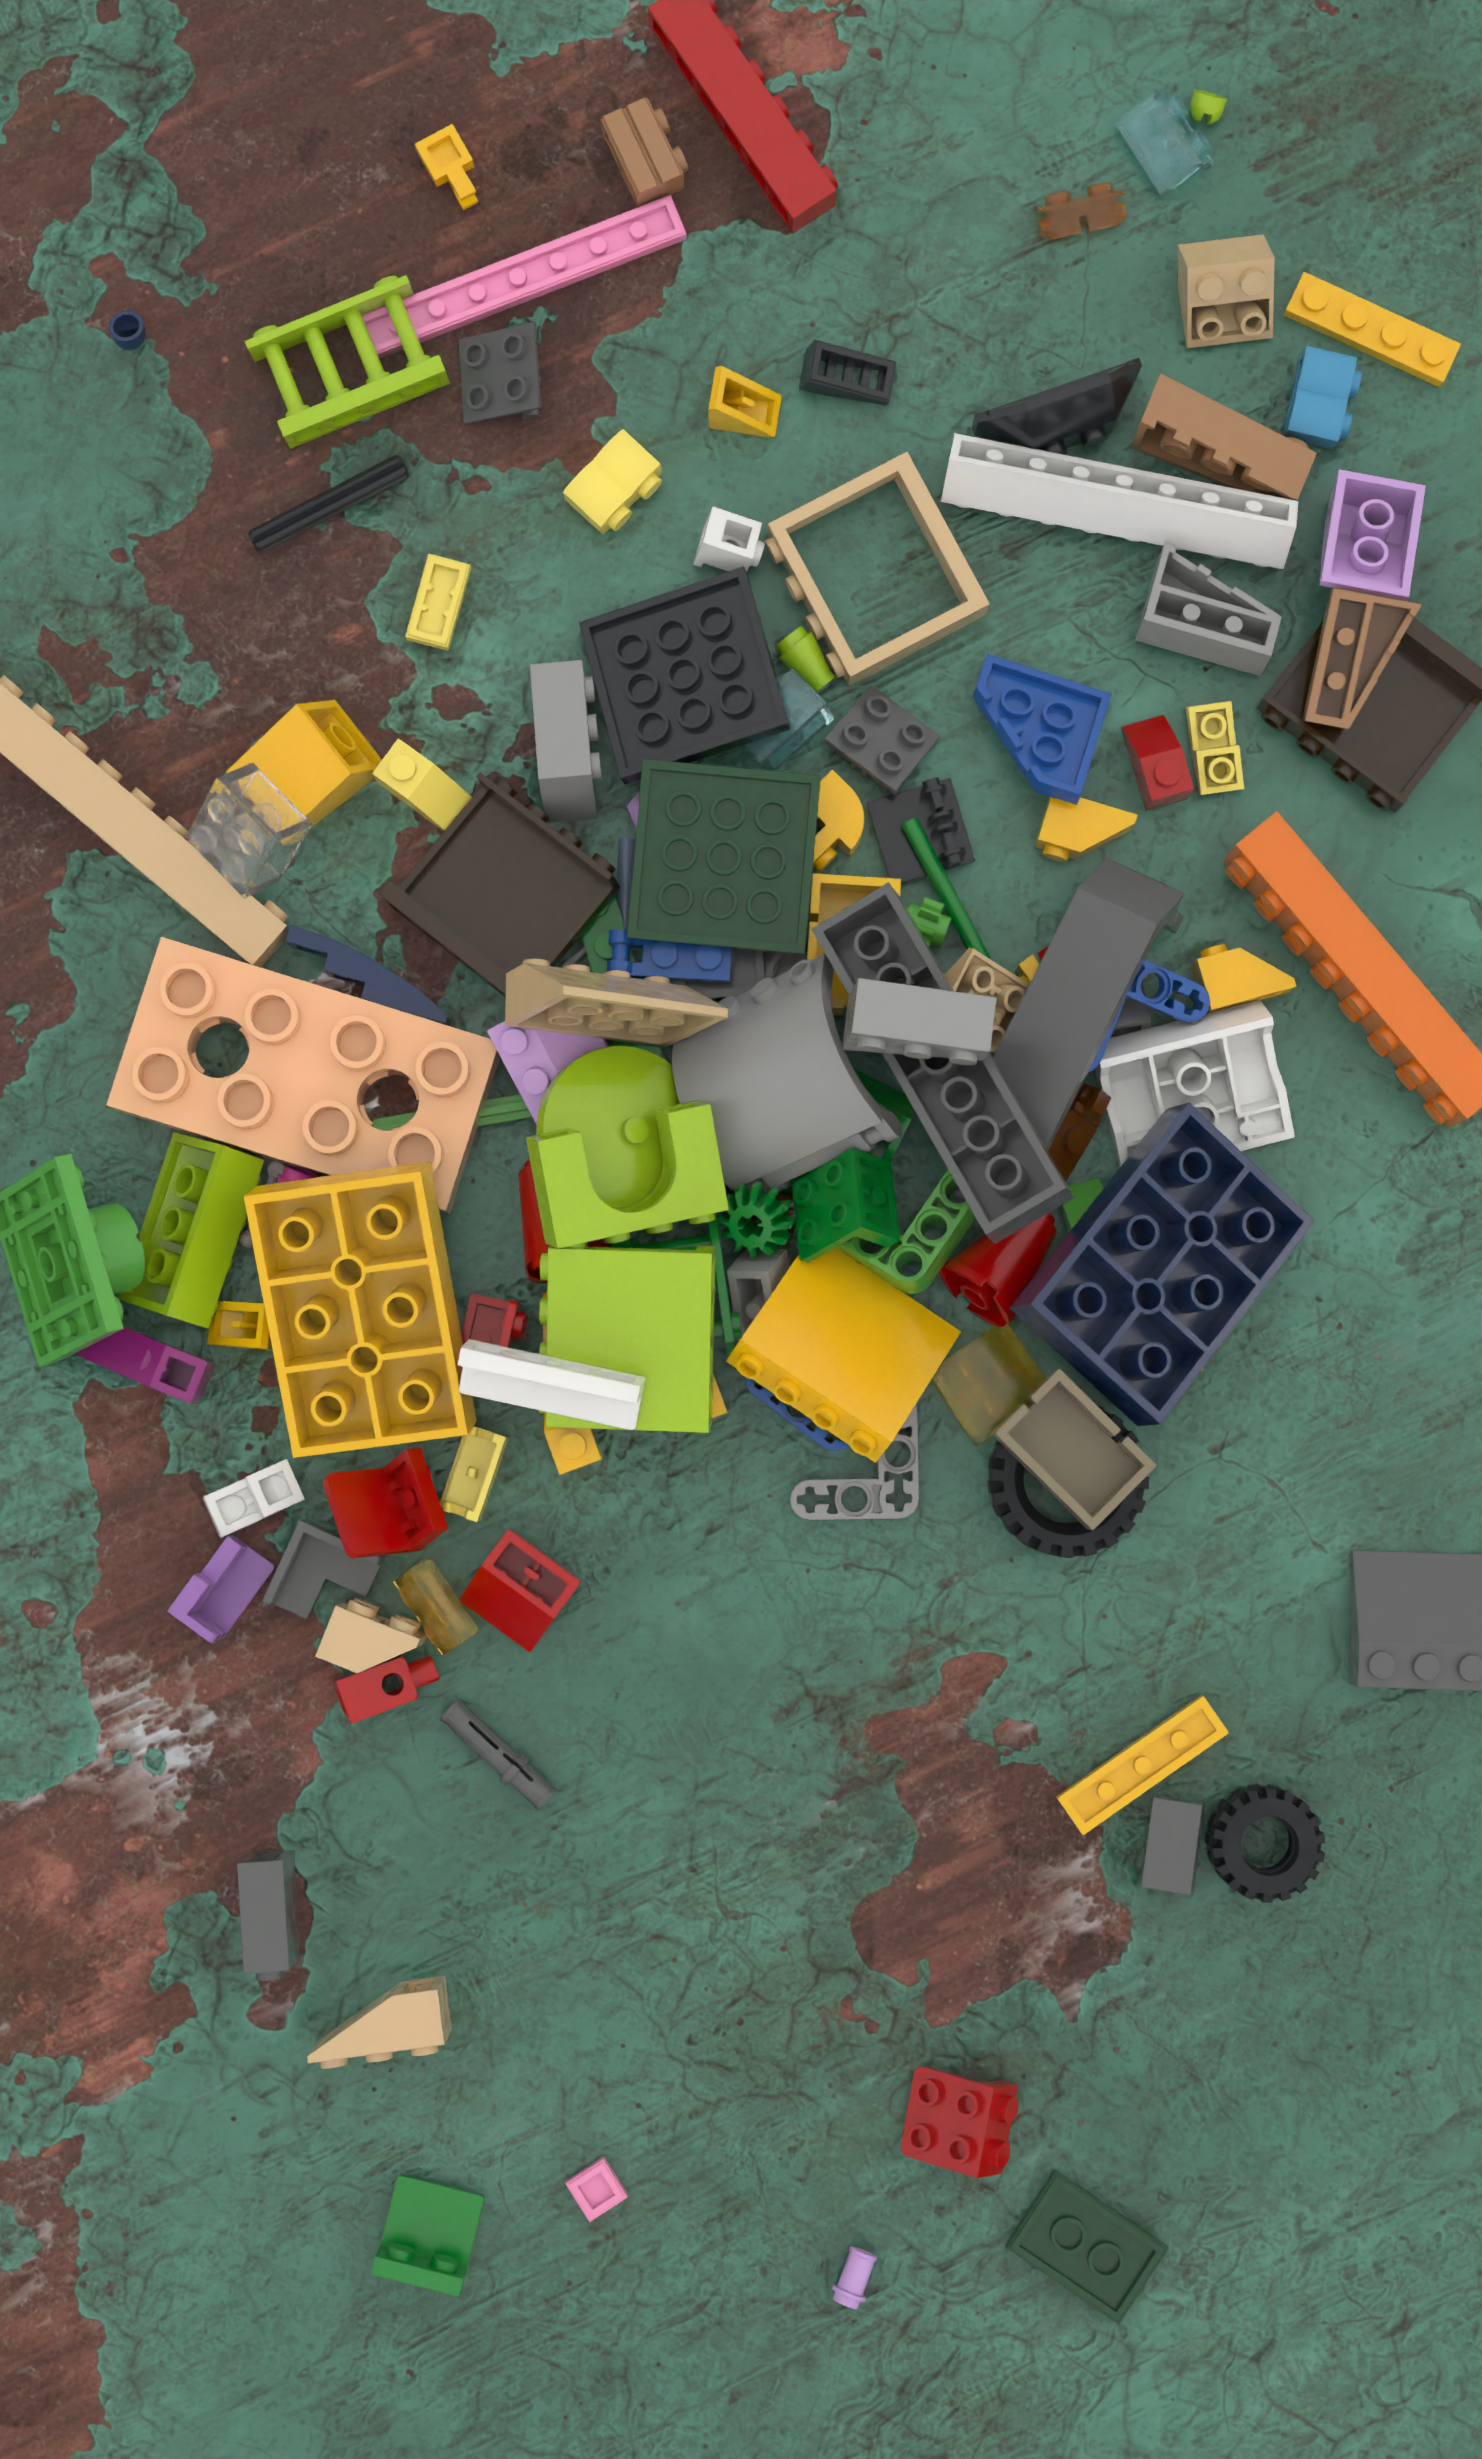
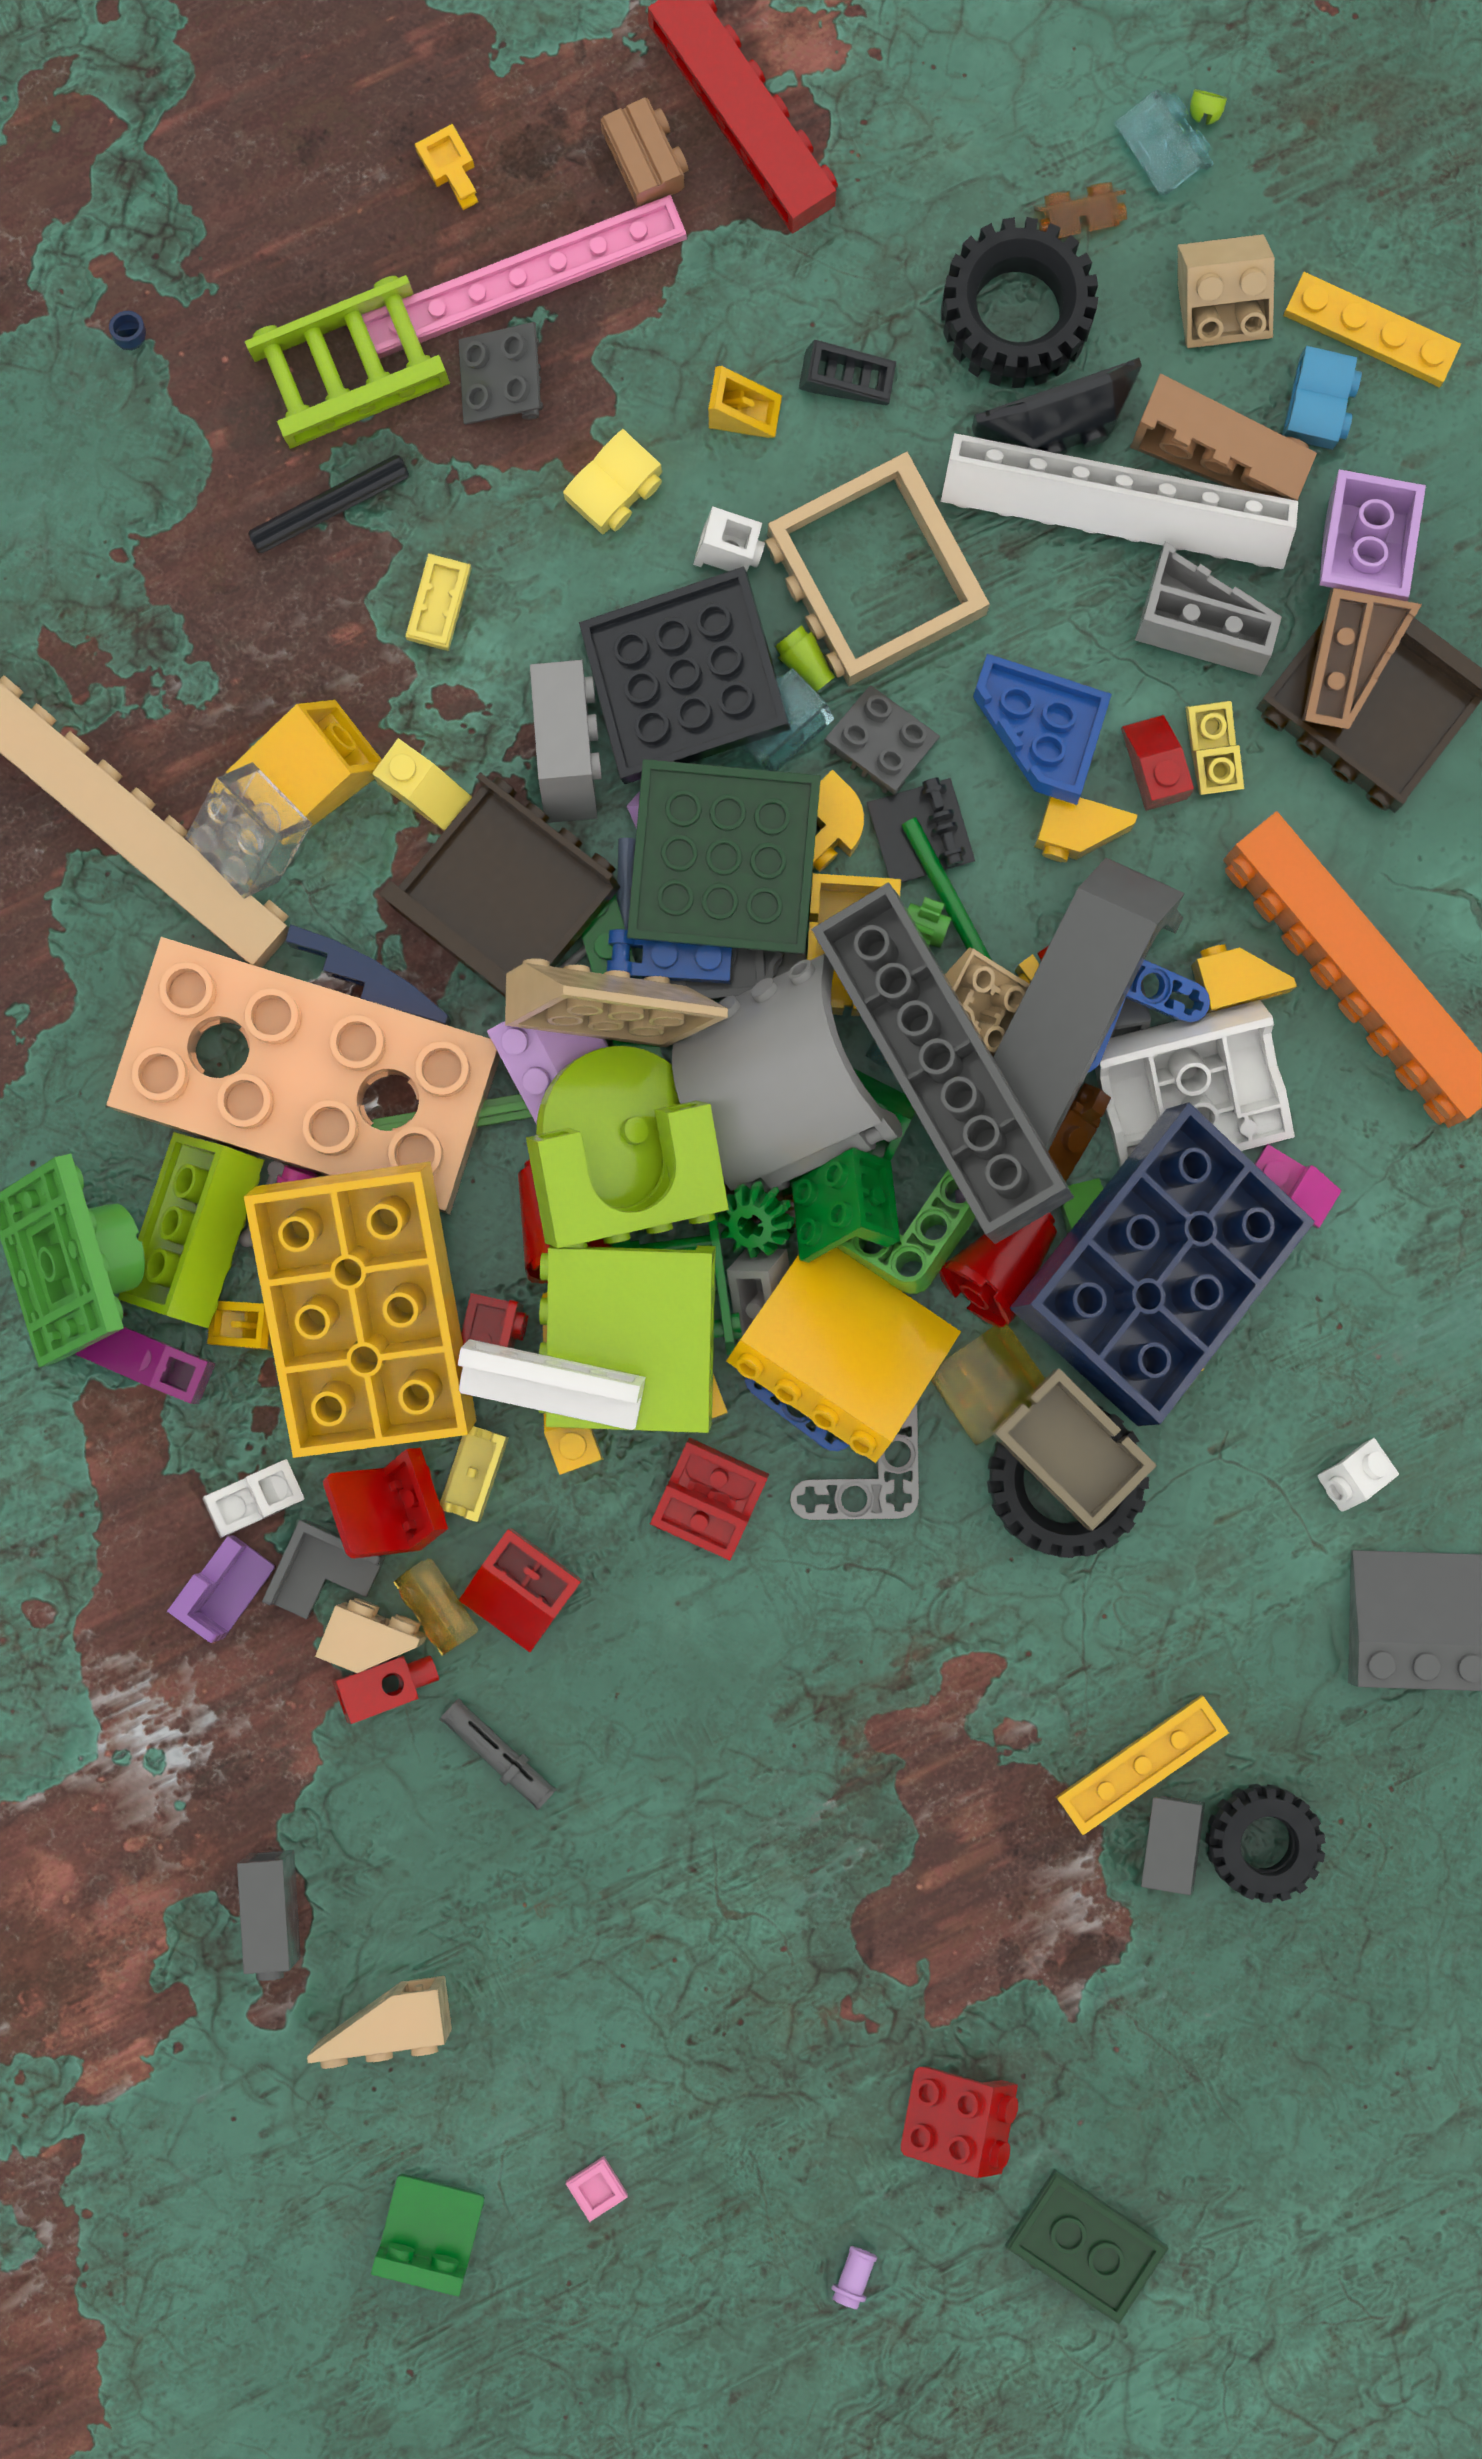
light grey wedge [842,978,997,1065] -> none
none -> red slope [650,1438,769,1561]
none -> black tyre [941,217,1099,388]
none -> dark pink slope [1254,1144,1341,1229]
none -> white bracket [1318,1438,1399,1511]

